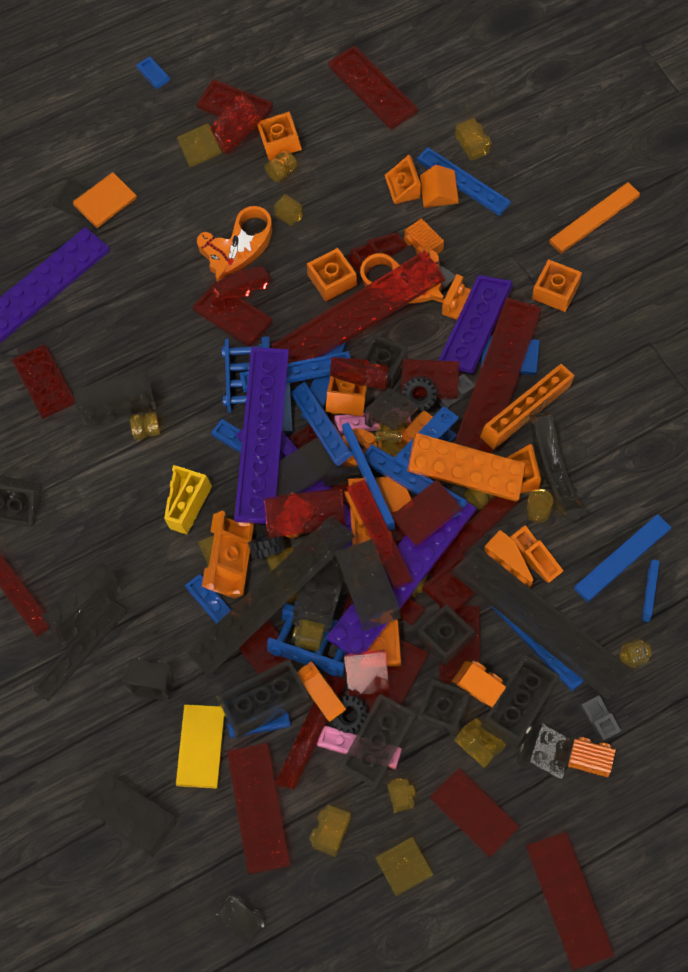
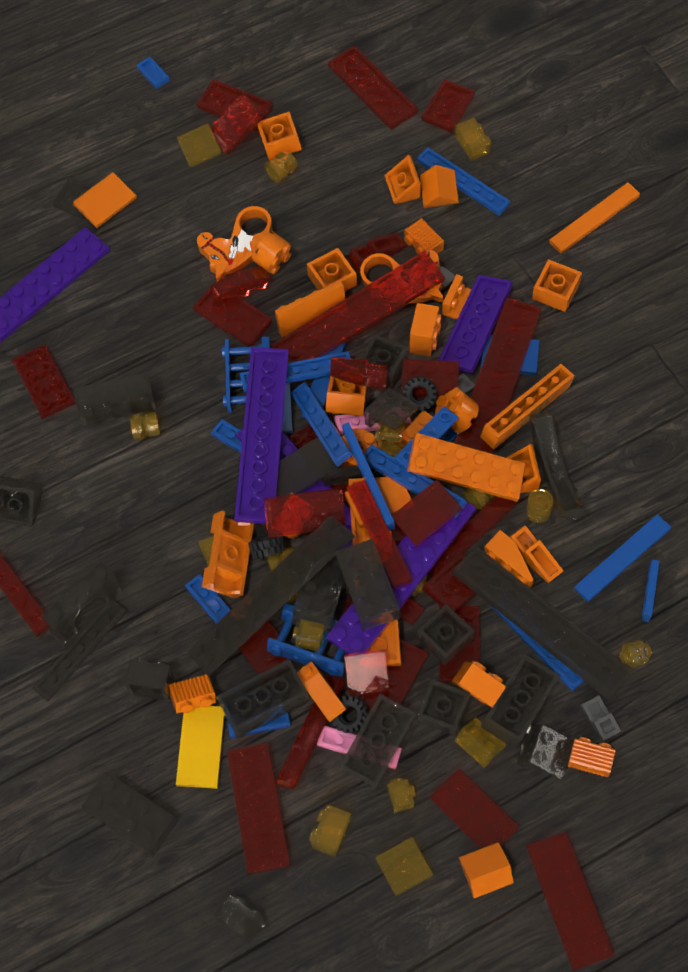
yellow wedge [164,465,212,535] -> none
clear yellow brick [274,194,303,226] -> none
none -> orange brick [169,674,216,714]
none -> orange brick [252,231,292,275]
none -> orange tile [275,281,347,337]
none -> orange brick [409,303,442,357]
none -> clear red plate [421,79,475,132]
none -> orange brick [435,387,479,433]
none -> orange slope [459,842,514,898]

